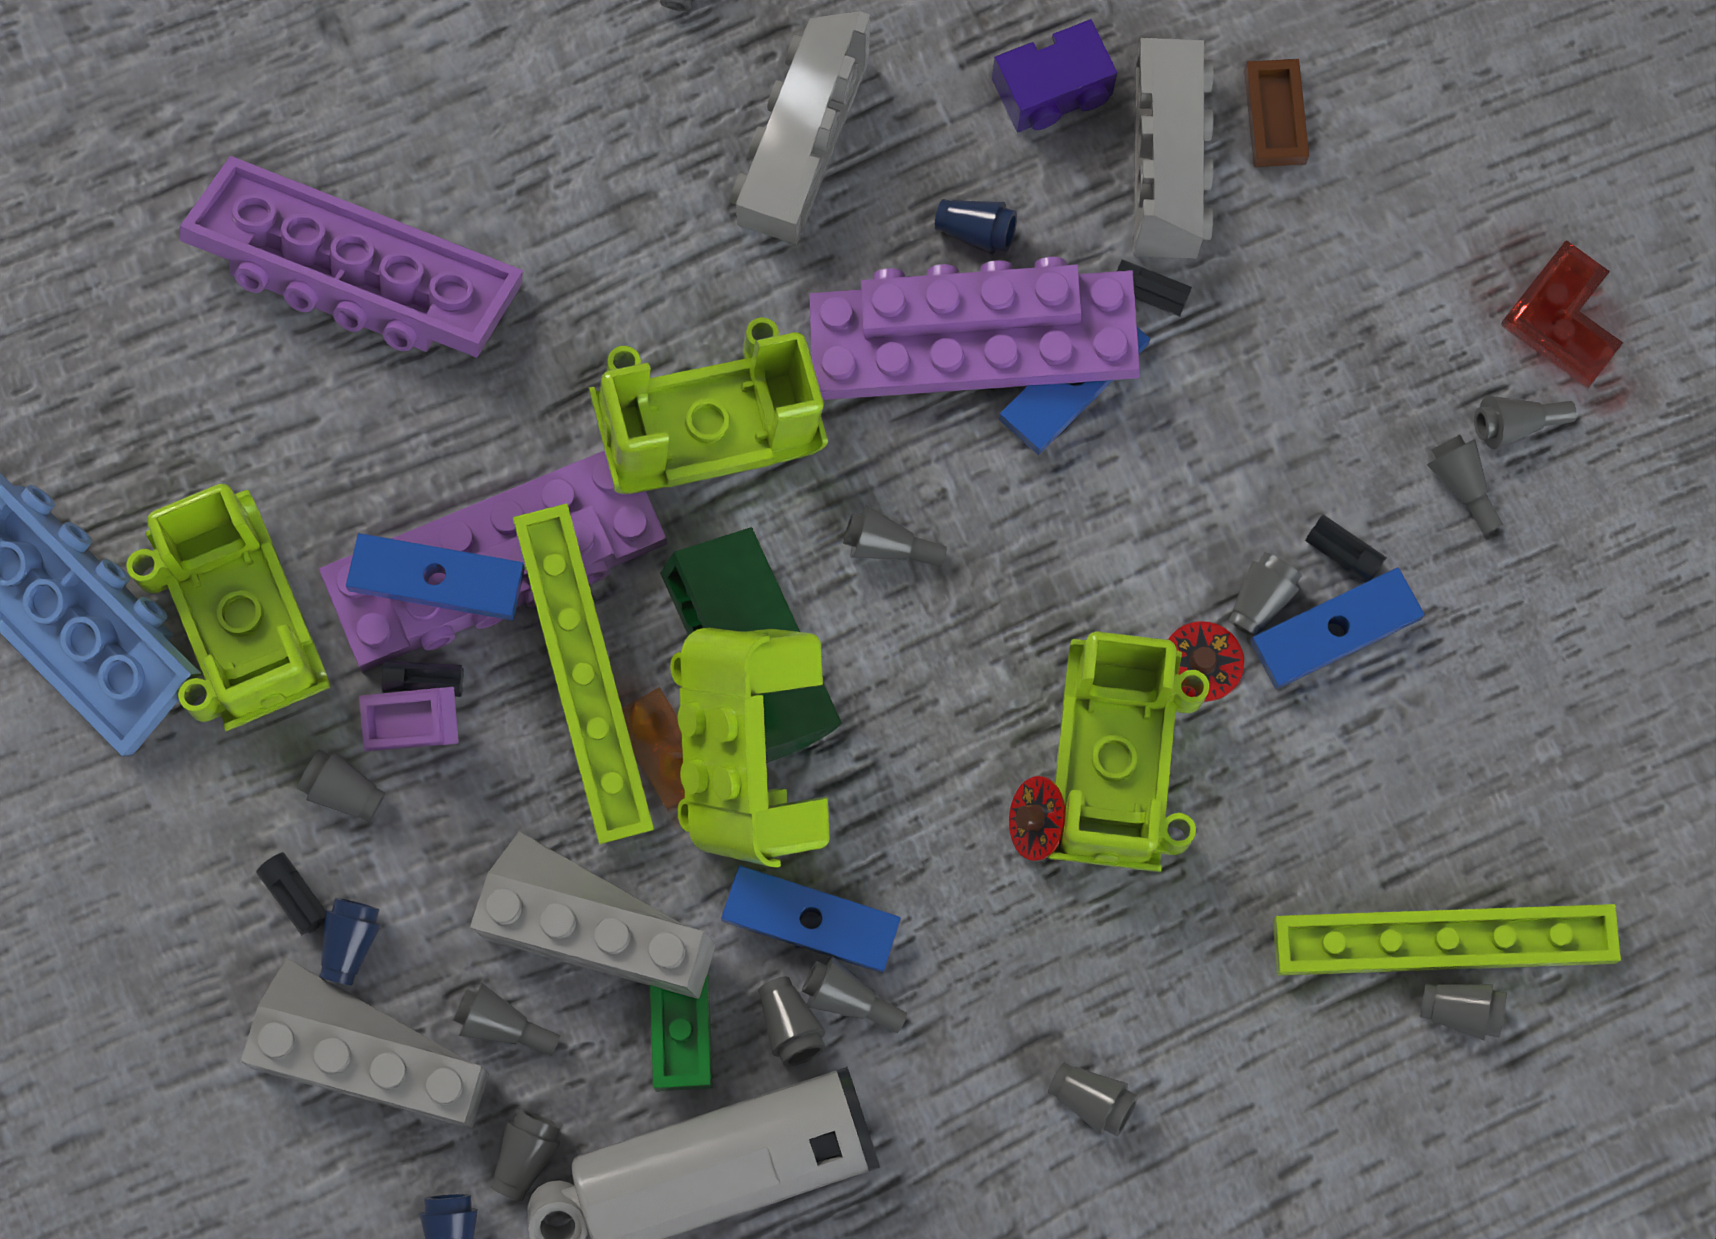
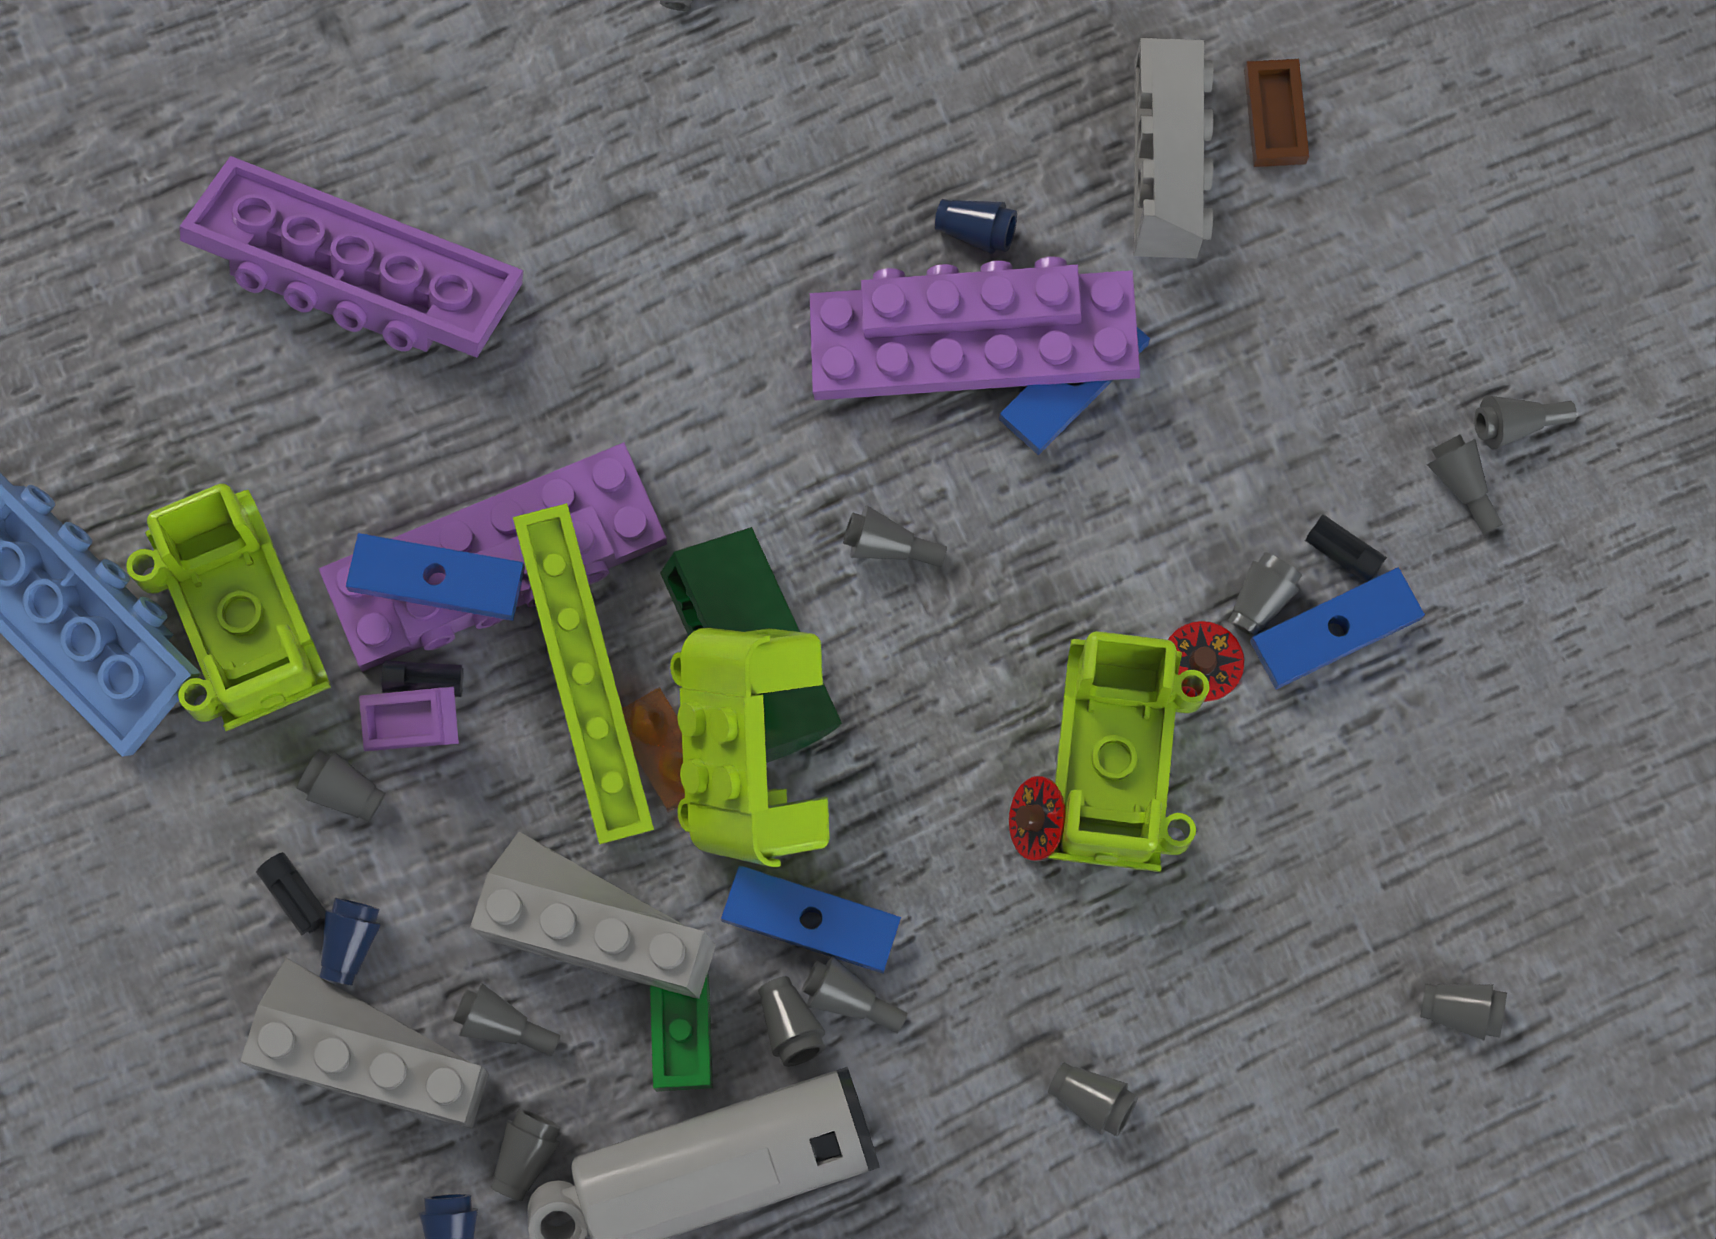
lime container [588,317,828,494] -> none
light grey wedge [730,11,870,245] -> none
dark purple brick [992,19,1117,133] -> none
black piece [1117,259,1192,317] -> none
lime plate [1273,904,1621,976] -> none
clear red brick [1501,240,1623,389] -> none

